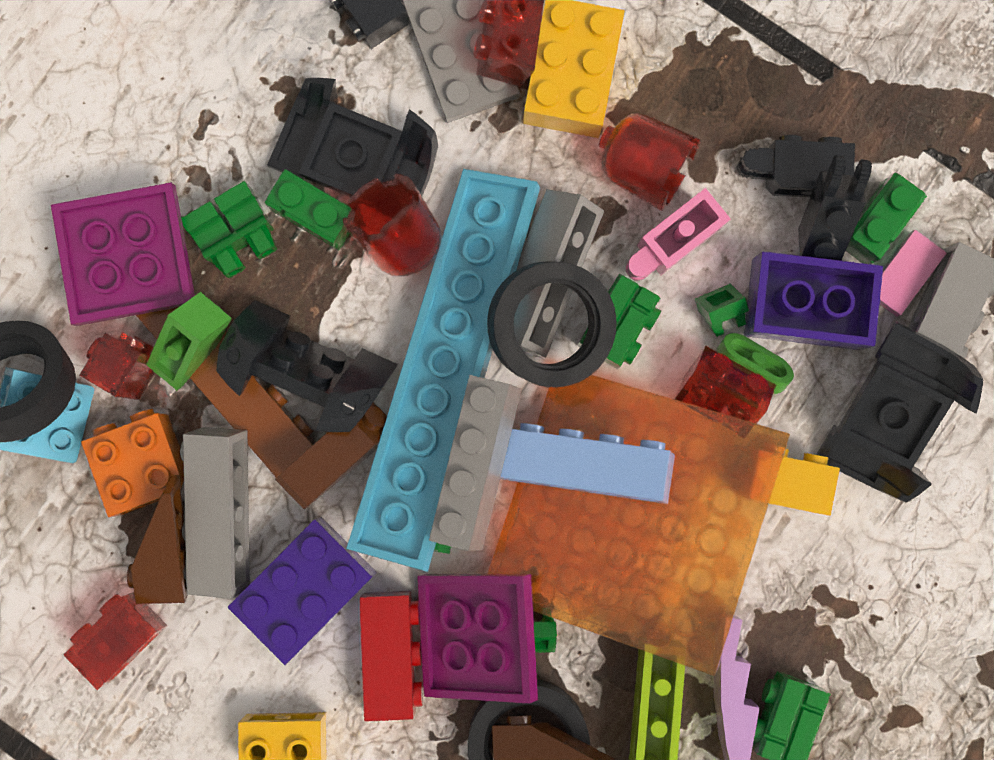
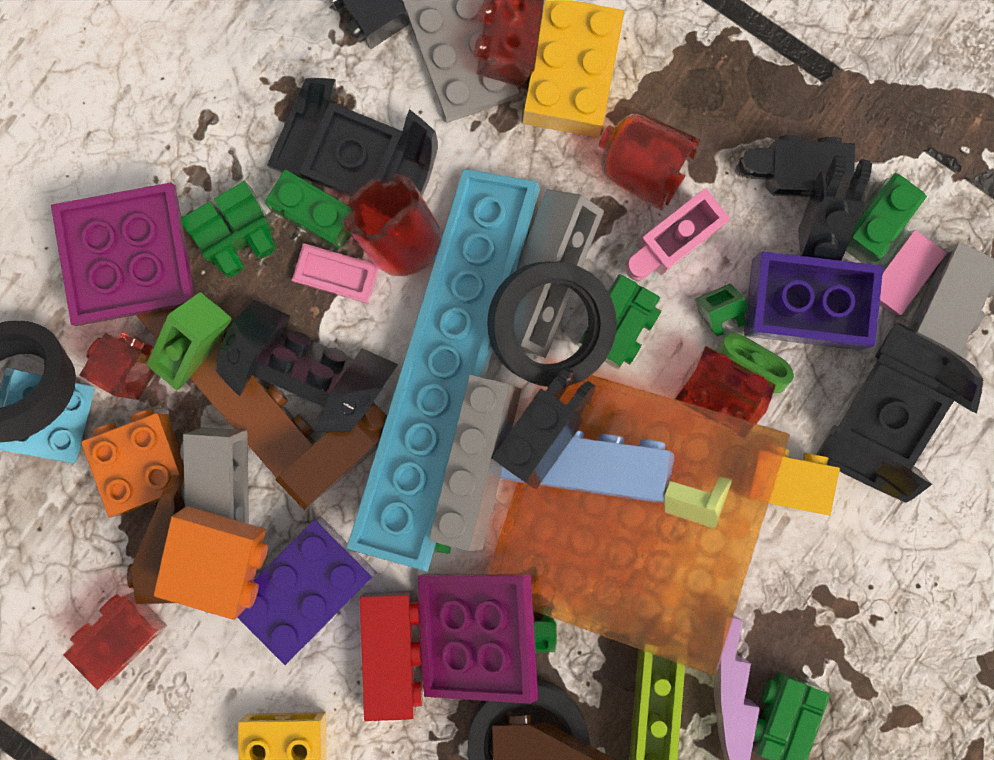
none -> orange brick [154,506,268,620]
none -> bright pink tile [292,243,380,304]
none -> black hinge [491,367,596,489]
none -> yellowish green tile [665,476,732,529]

